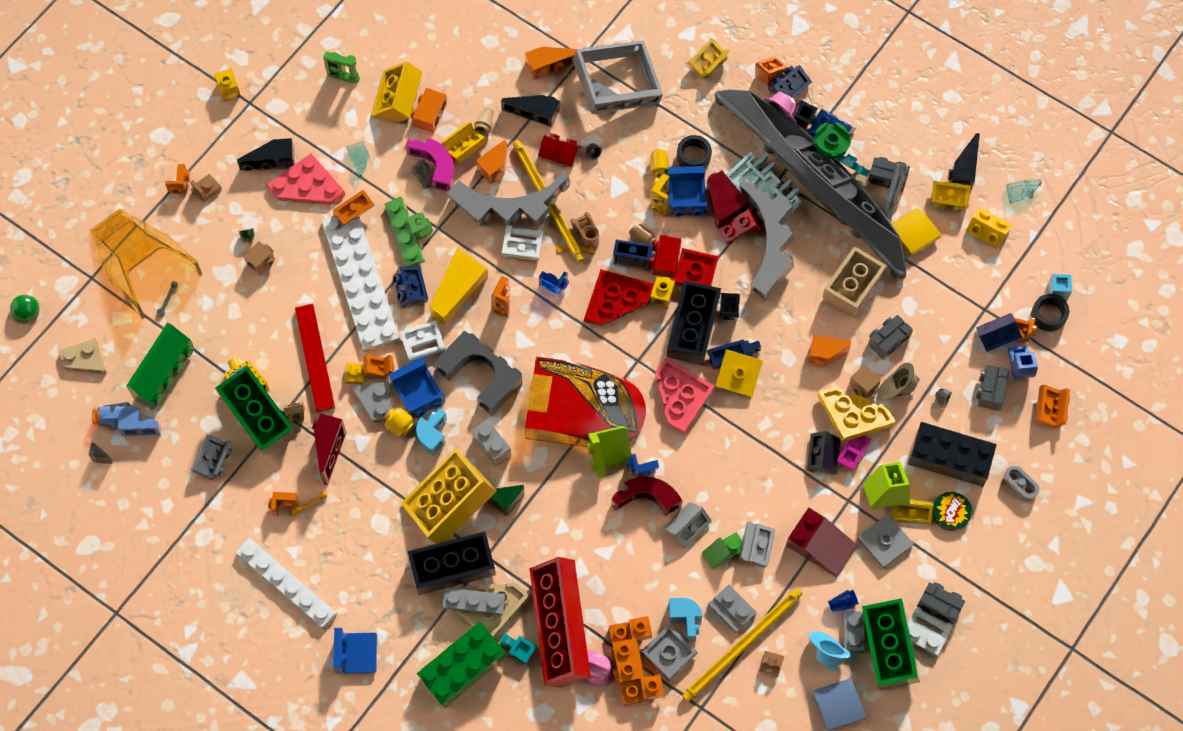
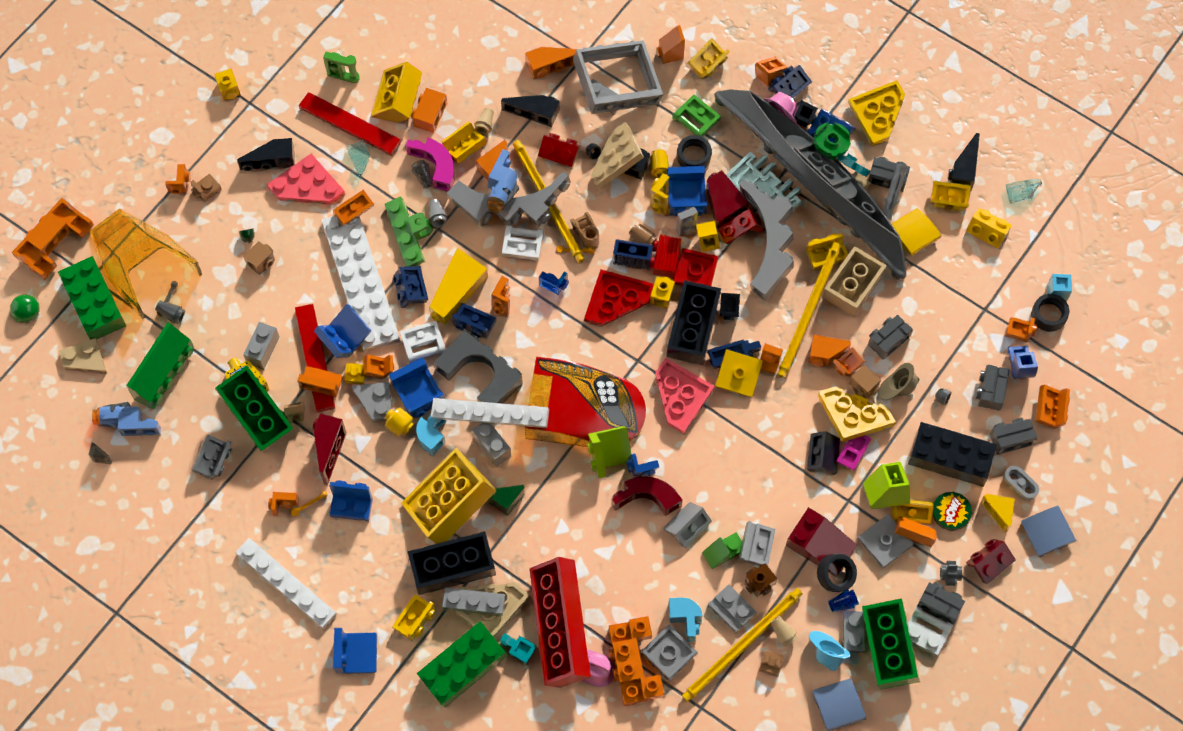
dark blue panel [976,313,1022,352] -> none
none -> orange bracket [12,198,94,280]
none -> green brick [58,256,126,340]
none -> dark grey cone [155,300,185,324]
none -> light grey brick [243,322,280,370]
none -> orange panel [297,366,343,397]
none -> red tile [299,92,401,156]
none -> blue bracket [314,304,371,358]
none -> blue bracket [329,480,373,521]
none -> yellow bracket [392,594,436,641]
none -> light grey cone [429,199,447,228]
none -> white plate [431,398,549,428]
none -> dark blue bracket [452,303,497,339]
none -> medium blue plate [487,149,519,213]
none -> tan plate [591,122,644,190]
none -> black brick [625,148,650,180]
none -> orange slope [656,25,685,64]
none -> bright green plate [672,95,721,137]
none -> light grey plate [676,207,698,237]
none -> yellow brick [696,221,720,252]
none -> reddish brown brick [745,563,778,597]
none -> orange bracket [760,343,783,374]
none -> tan cone [770,615,798,647]
none -> yellow piece [777,242,841,378]
none -> yellow bracket [806,233,848,270]
none -> black tyre [817,553,857,592]
none -> orange bracket [833,347,866,377]
none -> yellow plate [848,80,905,146]
none -> orange slope [894,516,936,547]
none -> dark grey gear [940,561,962,586]
none -> dark red bracket [966,539,1016,584]
none -> yellow slope [981,494,1015,533]
none -> dark grey brick [990,418,1037,455]
none -> sand blue slope [1021,506,1077,557]

